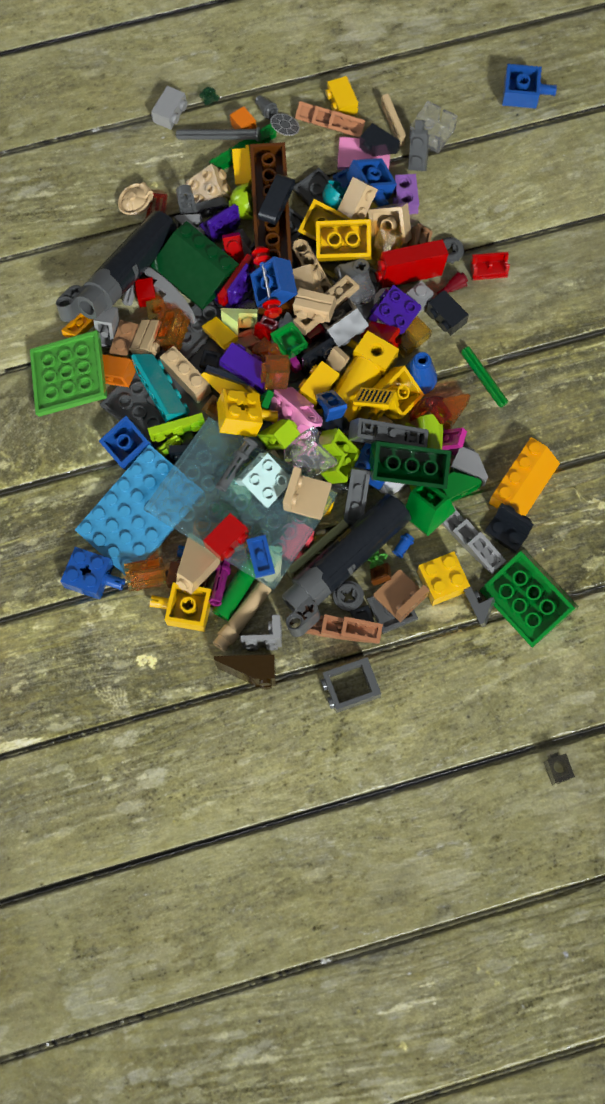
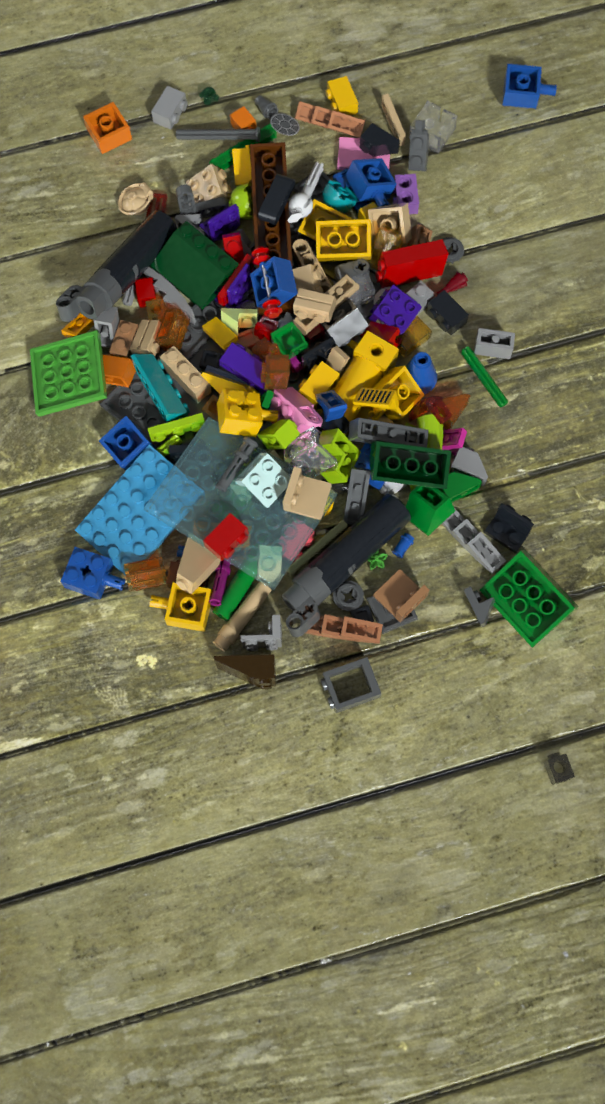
blue plate [246,535,275,578] -> none
tan brick [337,177,378,220] -> none
reddish brown tile [370,562,391,586] -> none
yellow brick [417,551,470,606] -> none
red hinge [470,252,510,280] -> none
light orange slope [489,437,560,516] -> none
none -> orange brick [83,102,132,154]
none -> white piece [287,162,324,223]
none -> light grey brick [474,328,515,359]

